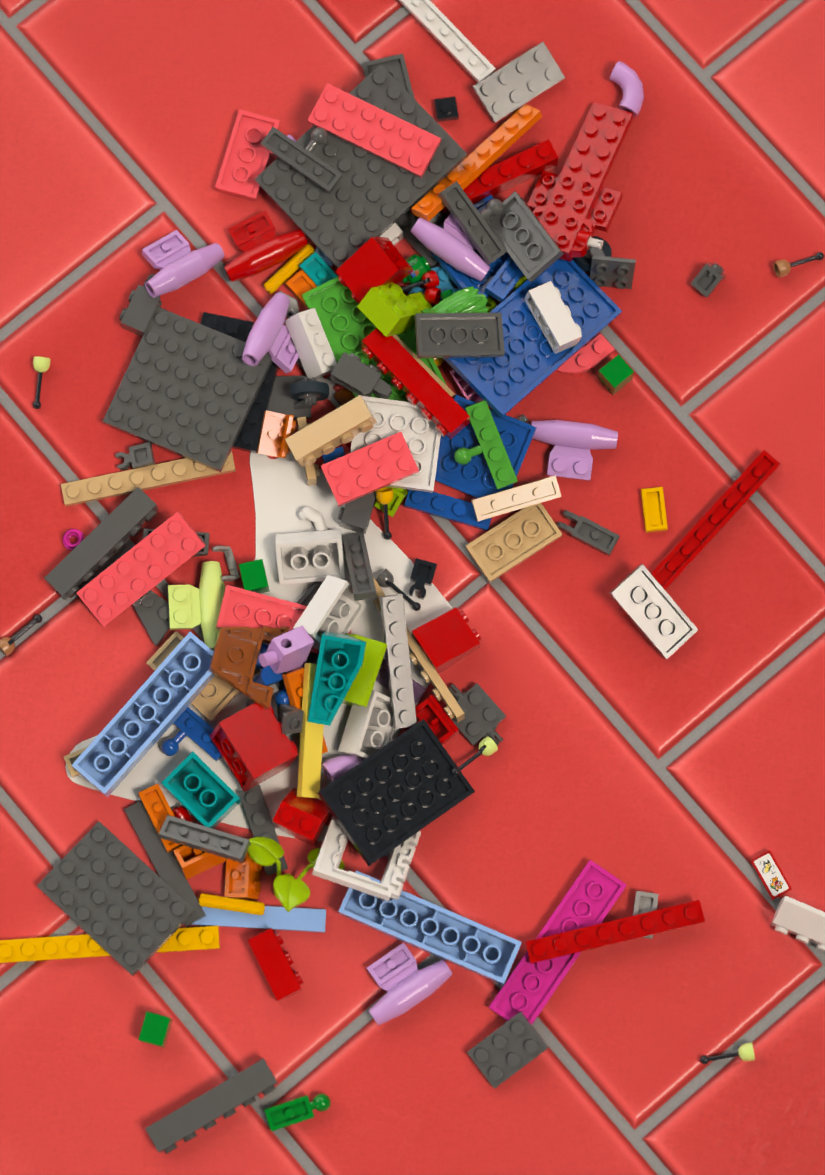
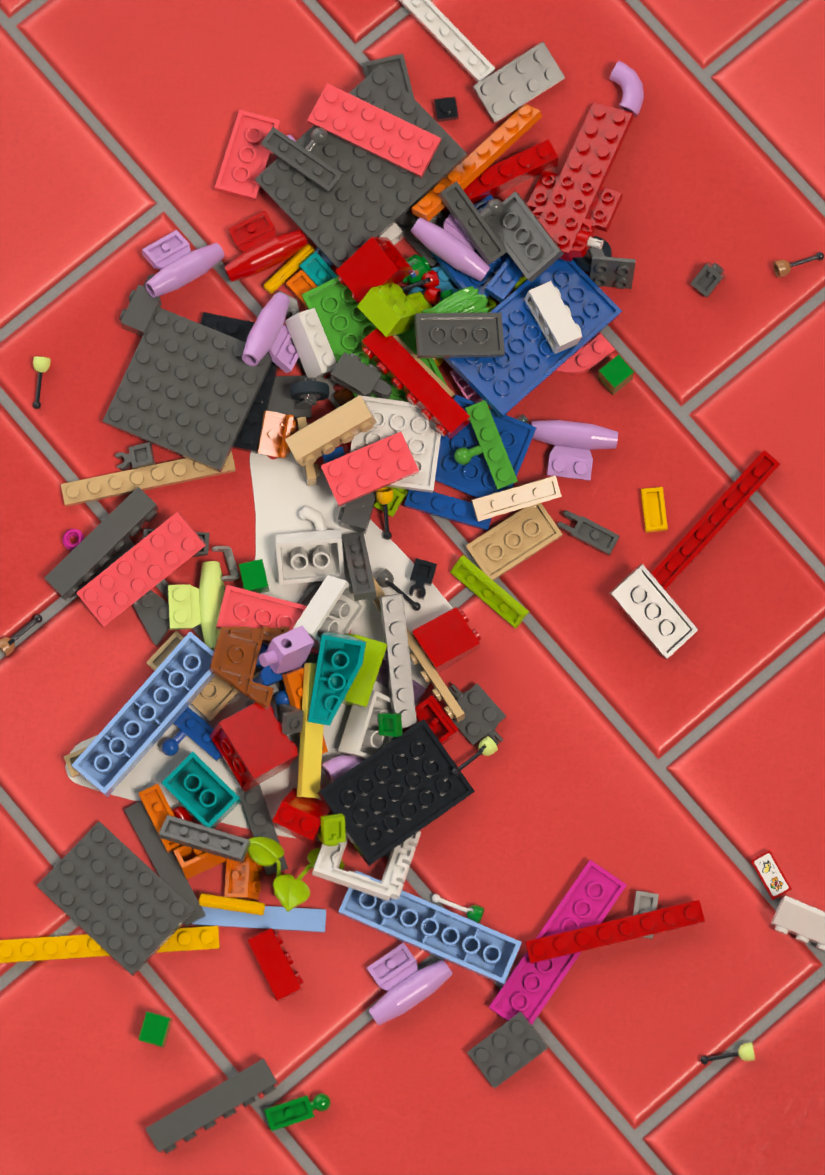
none -> lime bracket [318,814,346,846]
none -> green plate [378,712,402,737]
none -> hinge [431,894,485,923]
none -> lime tile [450,555,529,629]

